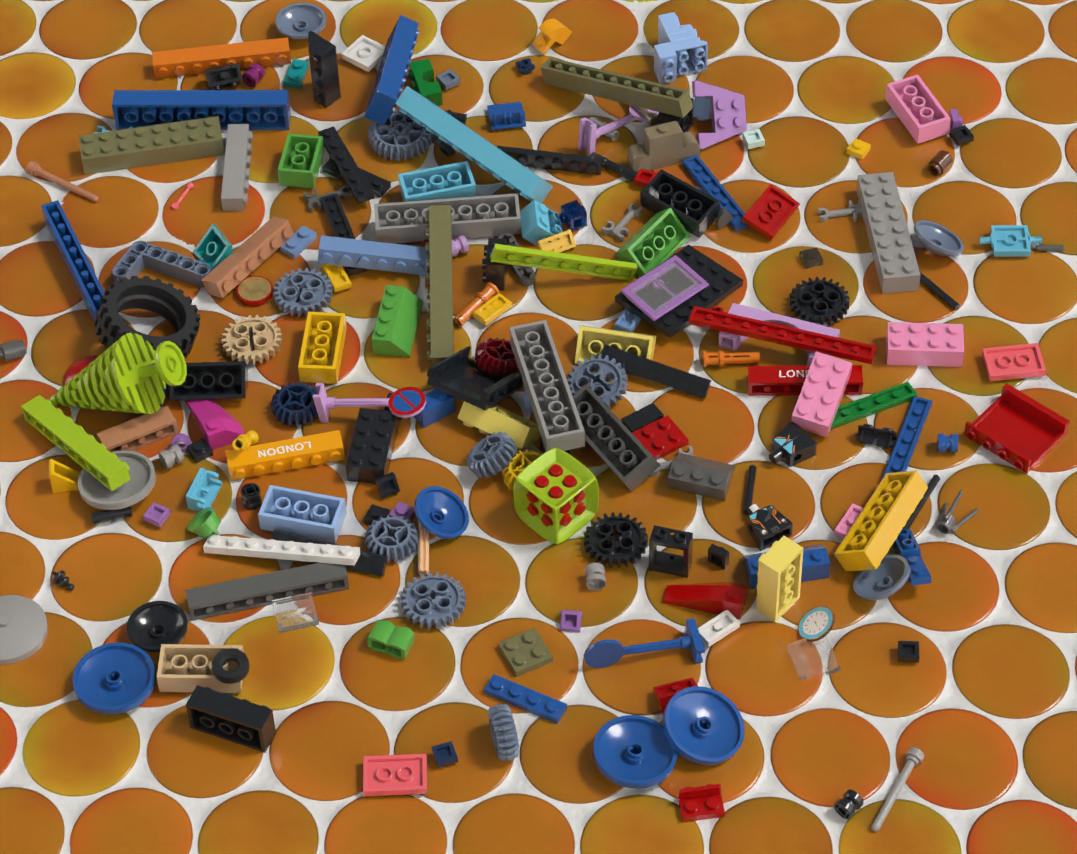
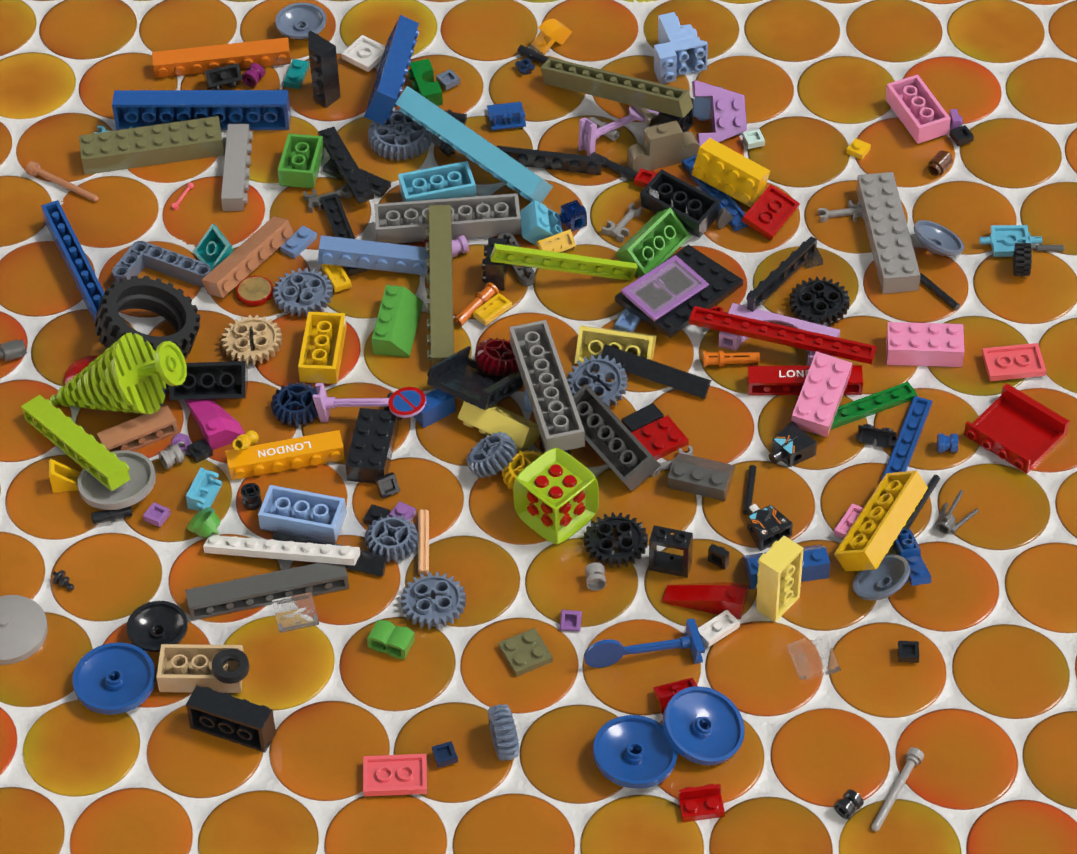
blue dish [414,486,469,539] -> none
blue plate [484,674,567,724] -> none
piece [798,606,835,642] -> none
none -> black piece [517,45,549,64]
none -> yellow brick [691,138,770,208]
none -> black plate [746,236,817,312]
none -> black tyre [1013,243,1032,276]

